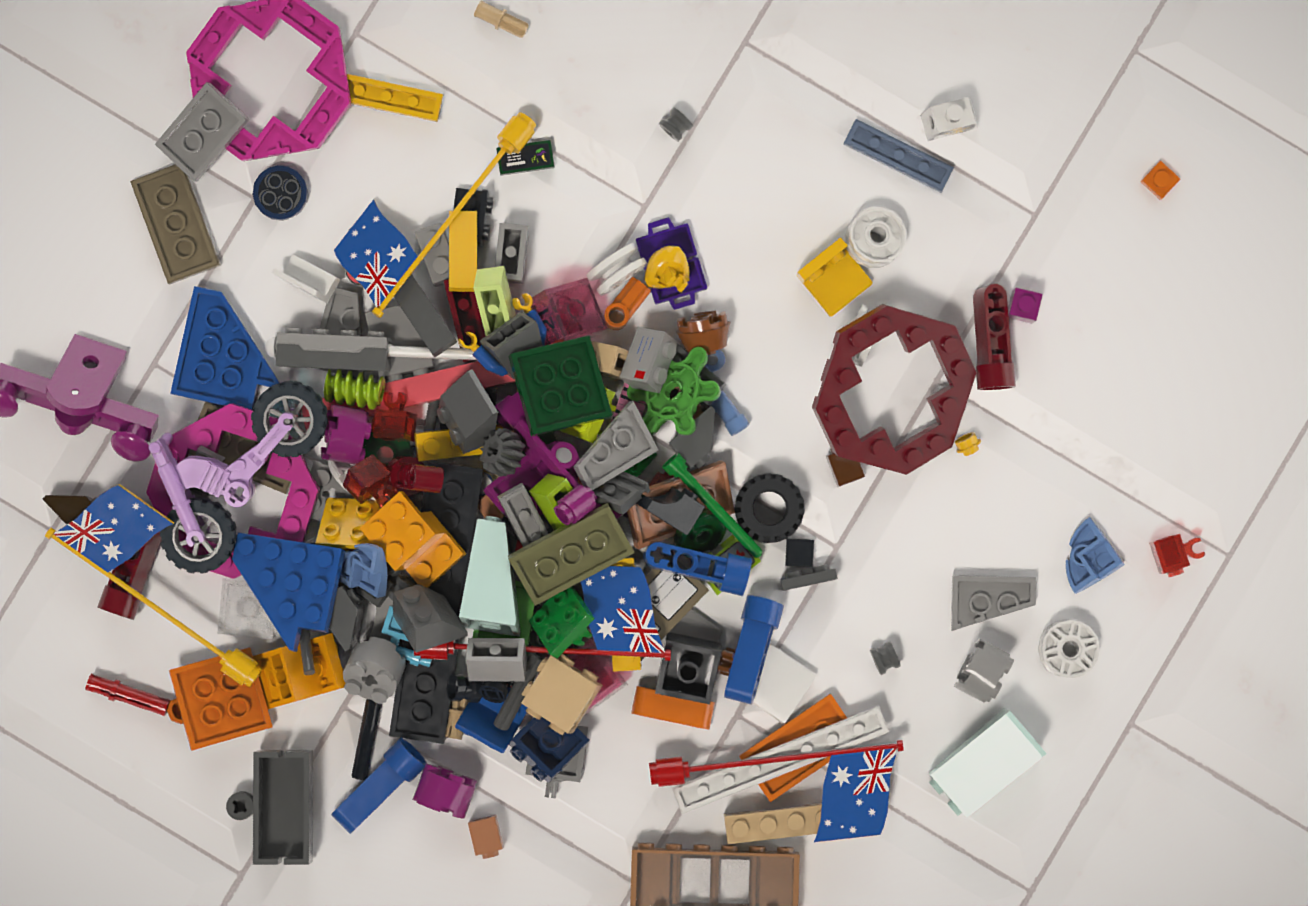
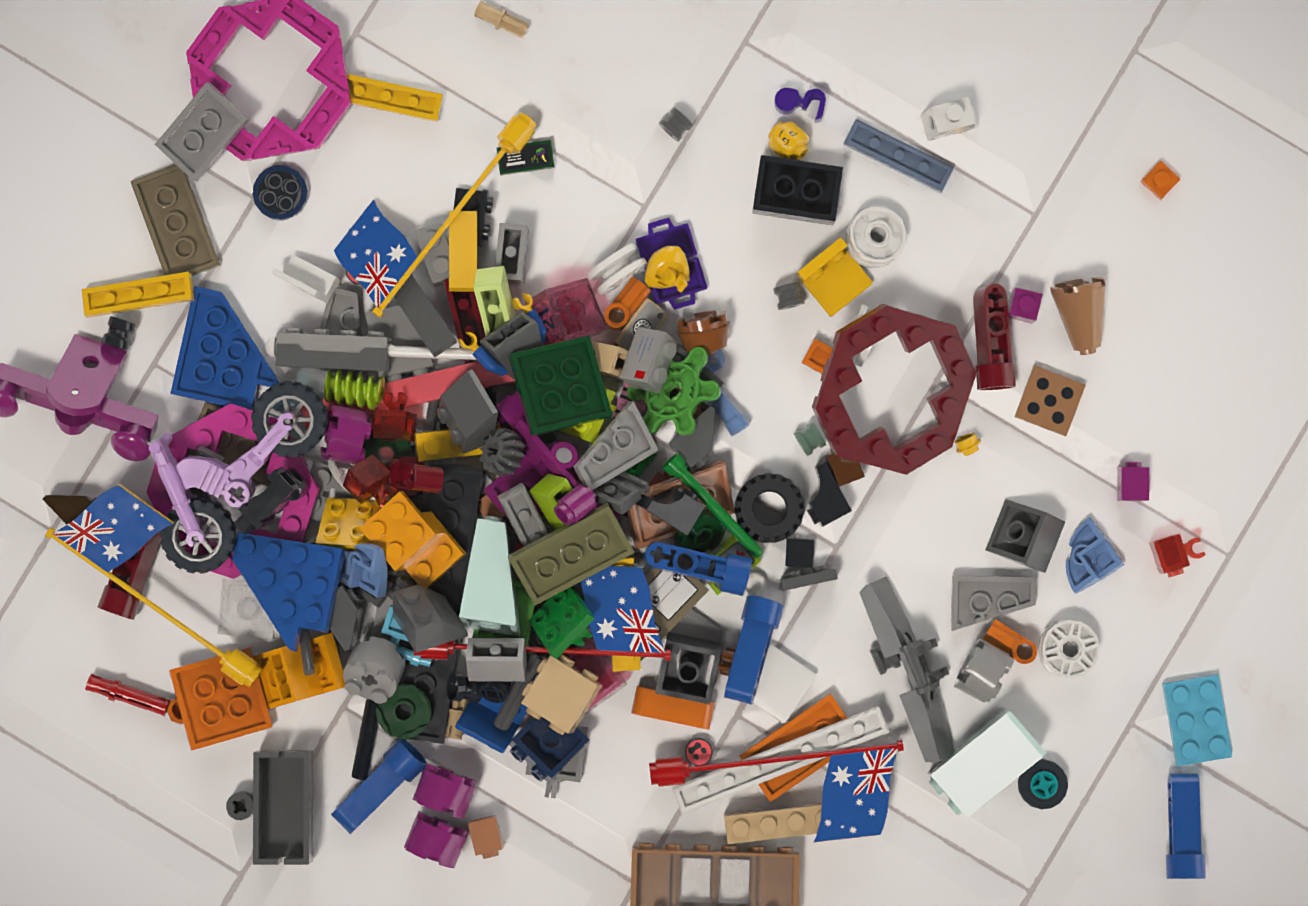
none -> yellow plate [81,272,194,318]
none -> black wheel [101,316,136,351]
none -> black hips [233,467,309,535]
none -> dark green tile [376,683,432,739]
none -> magenta brick [404,811,469,869]
none -> slope [614,298,669,351]
none -> tile [685,738,713,766]
none -> white tile [743,572,766,598]
none -> black brick [752,155,843,226]
none -> yellow head [768,121,809,160]
none -> dark grey wheel [773,282,805,310]
none -> dark purple leg [774,88,826,123]
none -> sand green wheel [793,422,826,457]
none -> orange plate [801,339,833,375]
none -> black arch [807,462,852,527]
none -> dark grey piece [859,577,955,763]
none -> orange piece [982,619,1037,664]
none -> dark grey slope [985,499,1065,573]
none -> medium nougat tile [1014,365,1086,437]
none -> black wheel [1018,759,1068,810]
none -> medium nougat cone [1050,277,1106,355]
none -> magenta brick [1117,462,1149,501]
none -> medium azure plate [1162,675,1232,766]
none -> blue beam [1166,774,1206,879]

